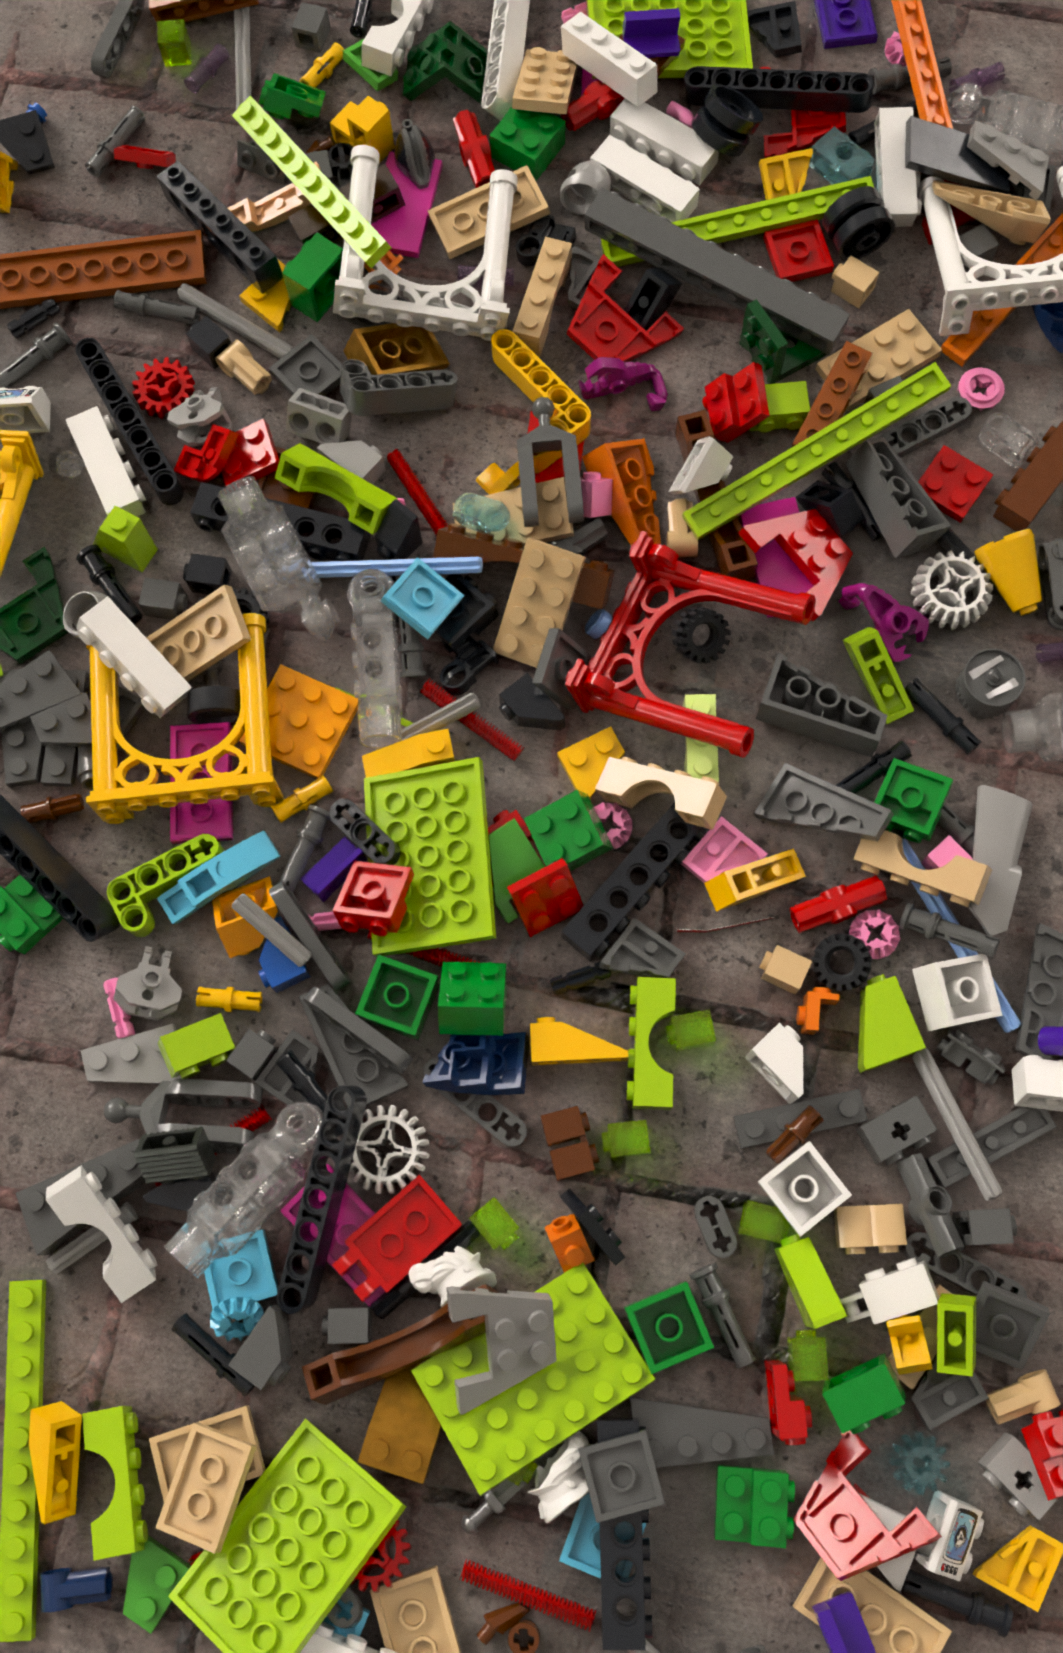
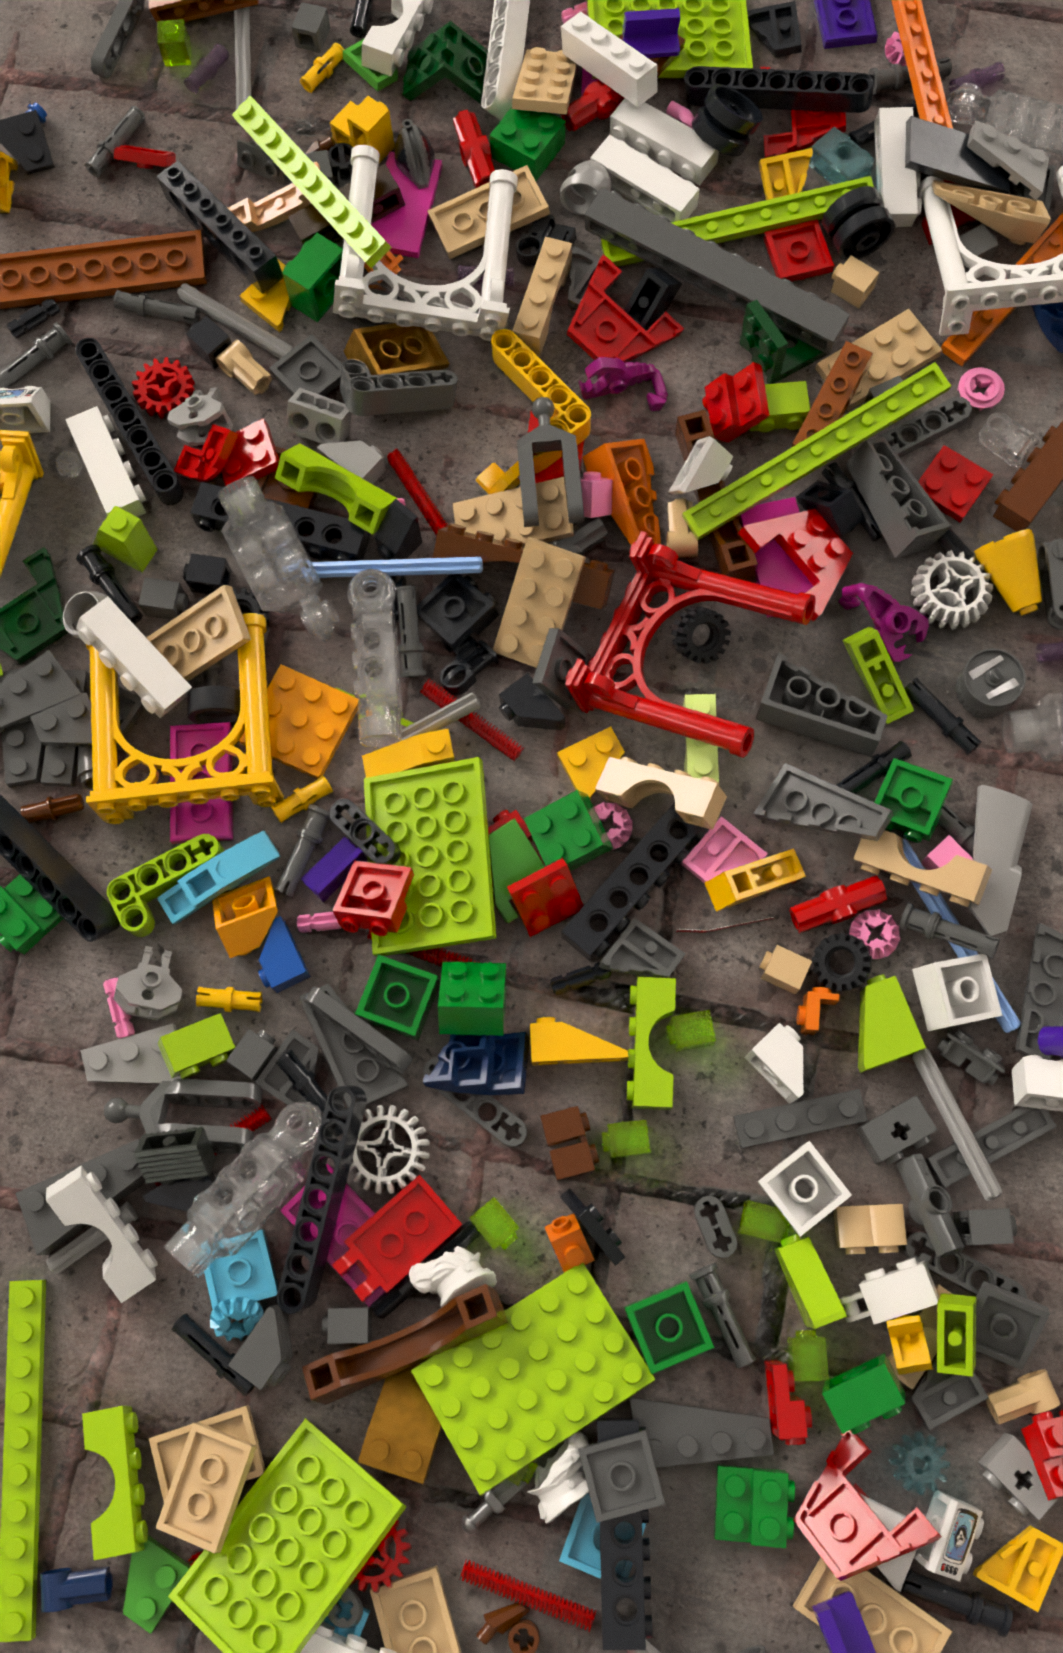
yellow slope [29,1401,82,1525] -> none
light grey axle [231,893,312,967] -> none
green plate [259,73,326,119] -> none
dark grey beam [269,881,351,991] -> none
medium azure tile [381,557,464,640] -> none
light grey wing [446,1286,557,1415] -> none
clear light blue bracket [452,493,510,533] -> none
medium blue tile [585,609,612,639] -> none
reddish brown axle [766,1105,824,1164] -> none

